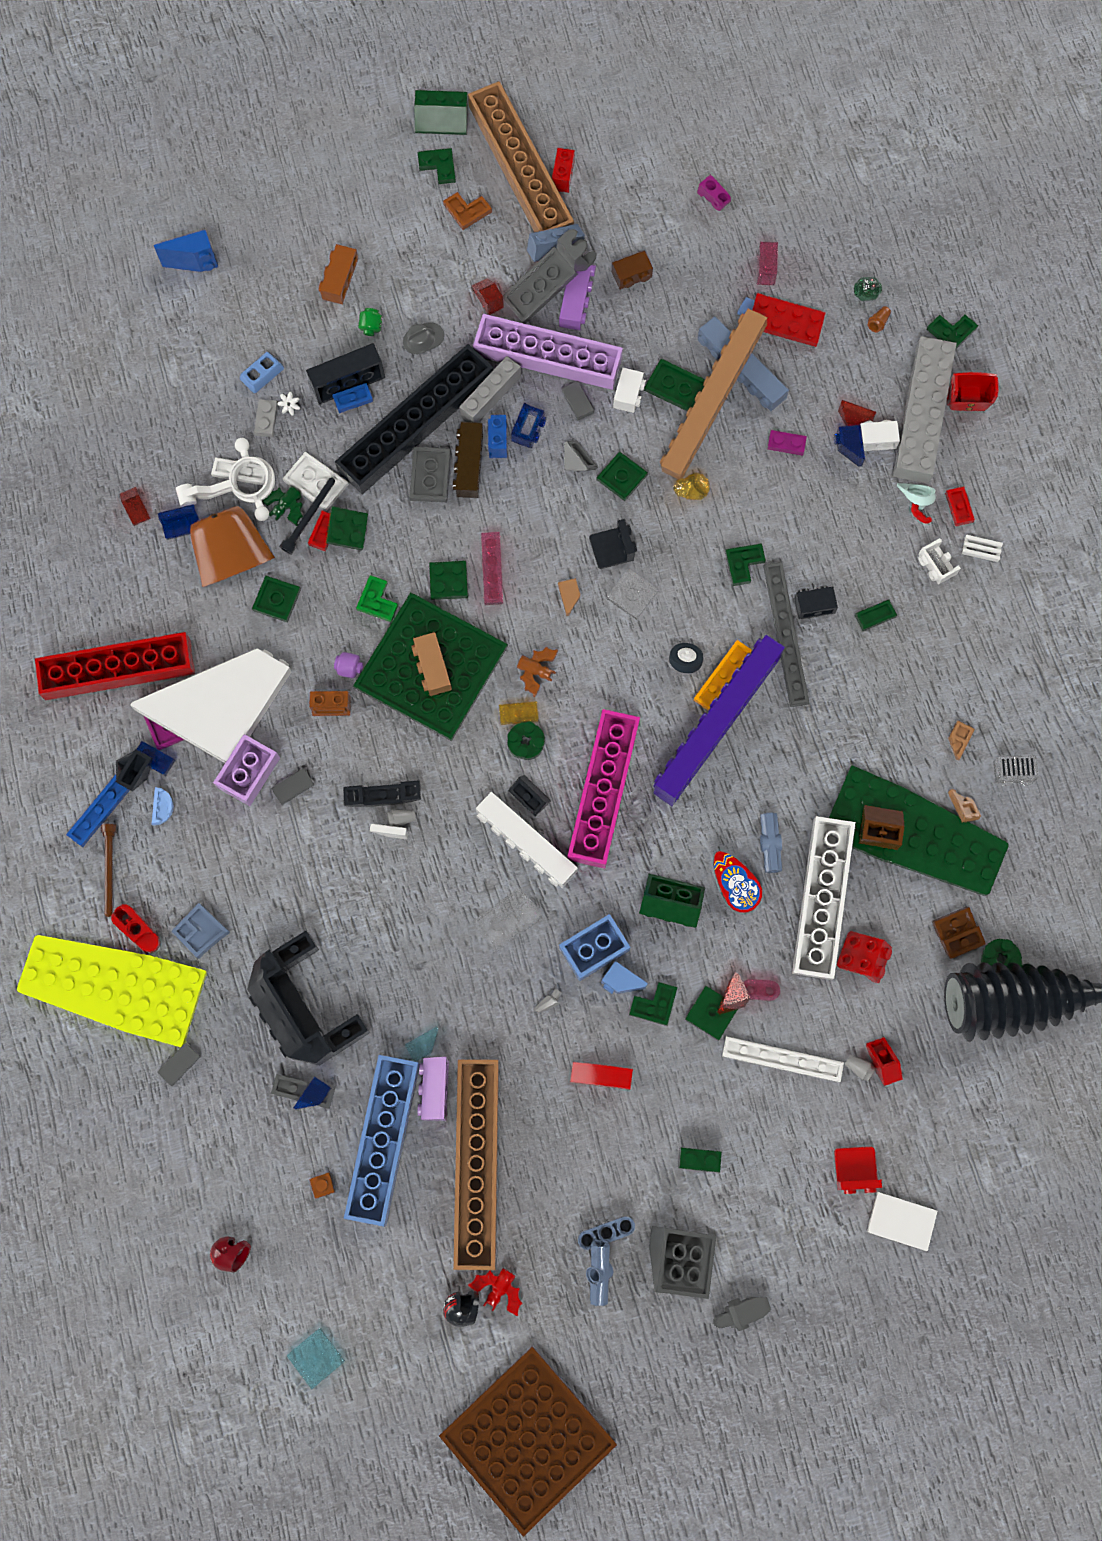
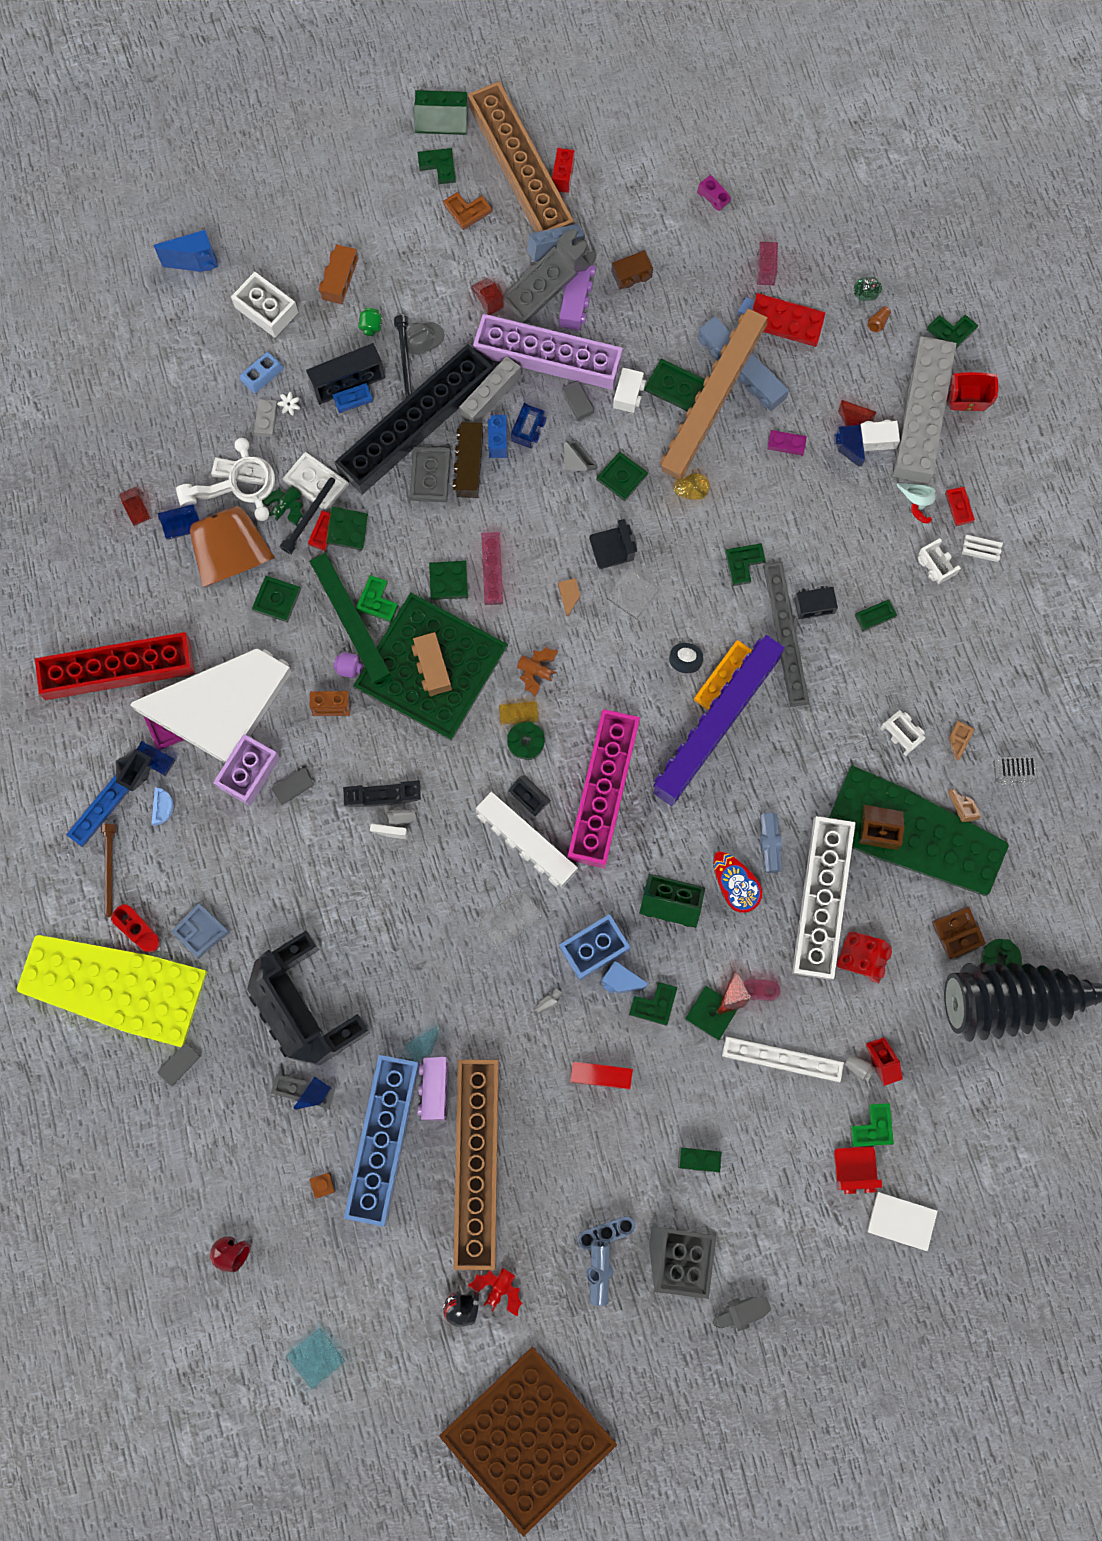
none -> white brick [231,272,298,338]
none -> dark green tile [309,552,391,684]
none -> black piece [394,315,412,397]
none -> green plate [850,1103,894,1147]
none -> white window [880,710,926,756]

